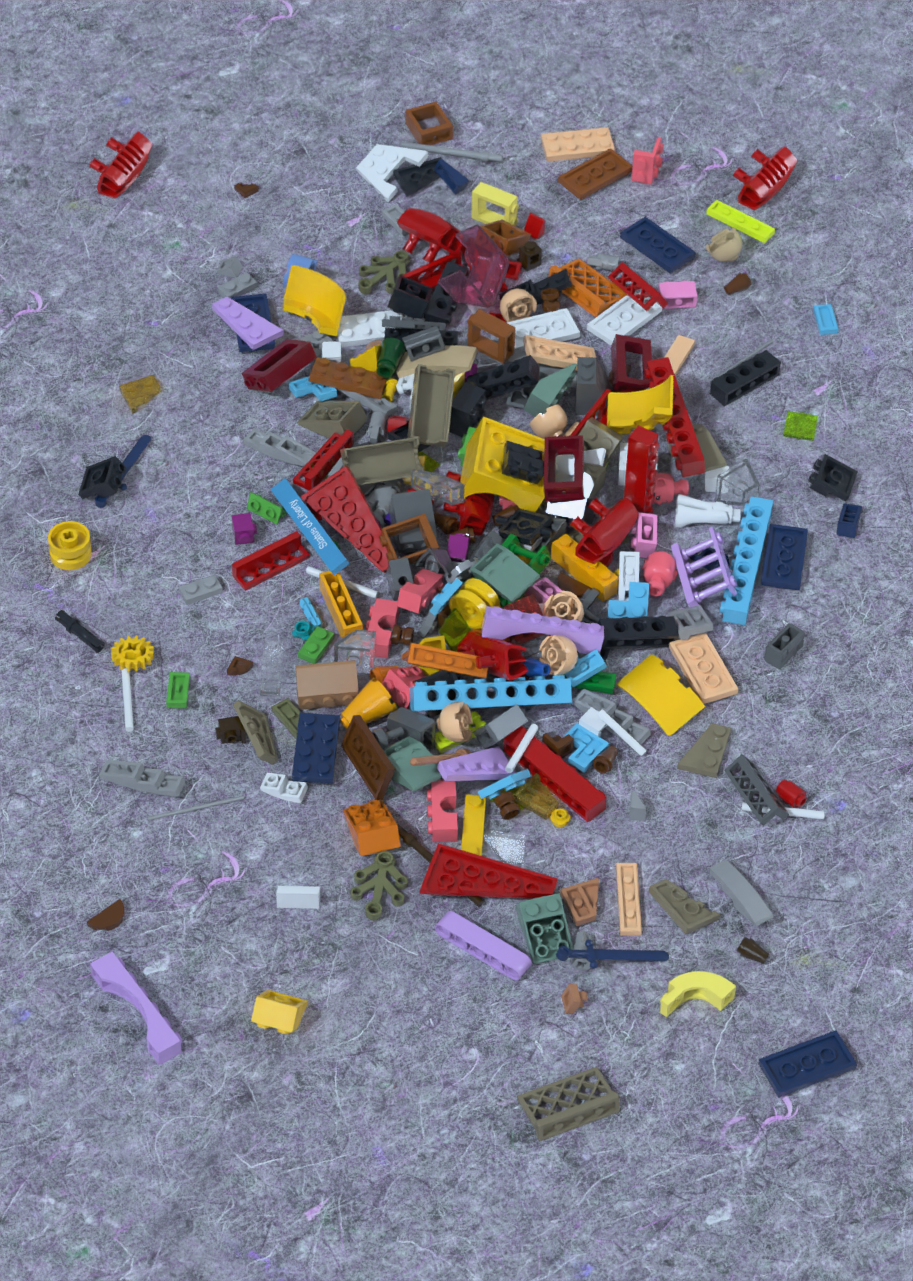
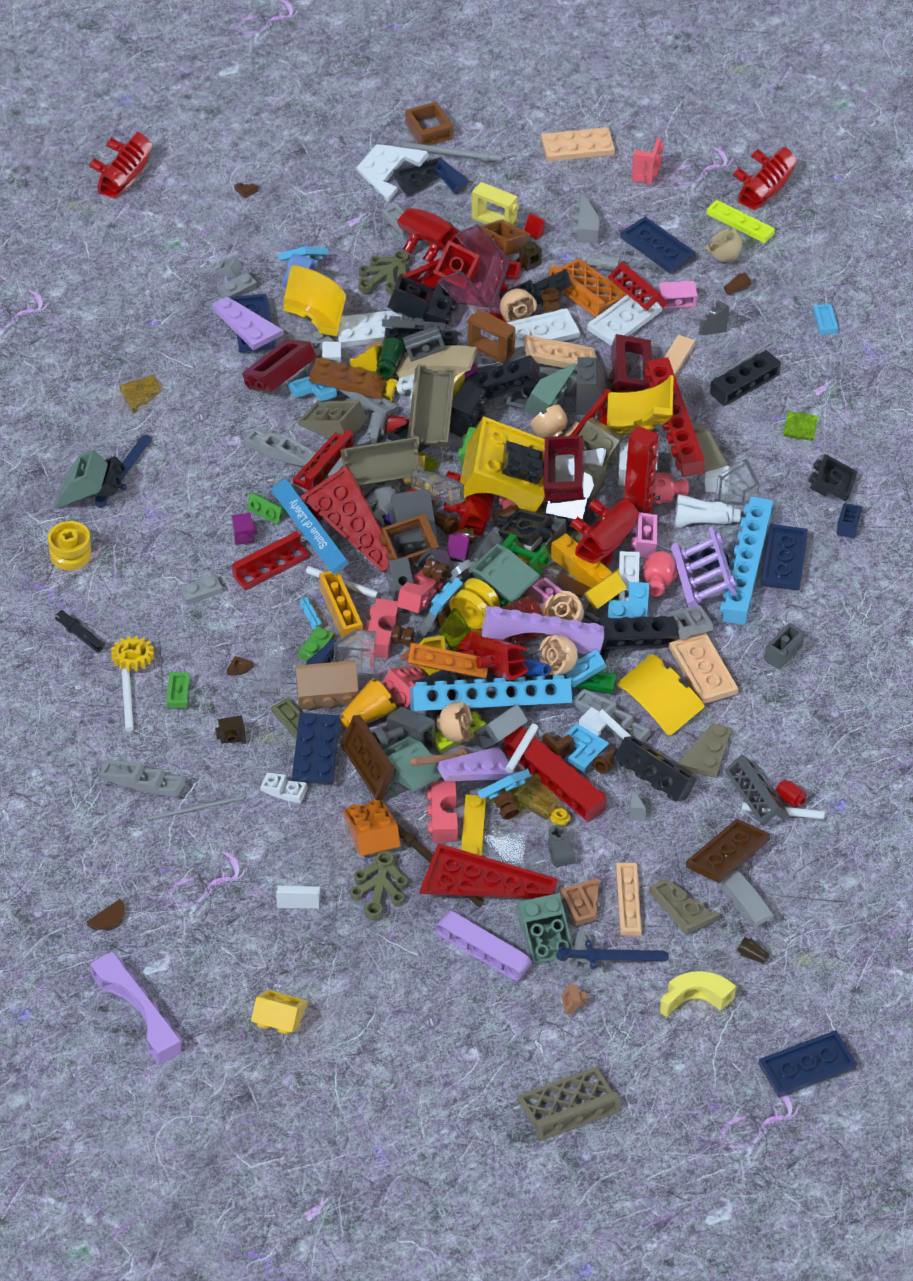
dark tan wing [233,700,278,765] -> none
teal plate [292,620,315,641] -> none
orange cone [369,665,399,684] -> none
dark orange plate [558,148,633,200] -> none
none -> sand green slope [55,449,108,509]
none -> medium azure plate [278,247,329,264]
none -> dark blue slope [306,639,336,665]
none -> reddish brown wheel [423,558,450,583]
none -> red slope [434,240,481,289]
none -> dark grey piece [548,825,575,866]
none -> light grey slope [574,193,600,244]
none -> yellow tile [584,571,627,610]
none -> black brick [614,736,697,802]
none -> reddish brown plate [686,819,770,883]
none -> dark grey slope [699,300,729,336]

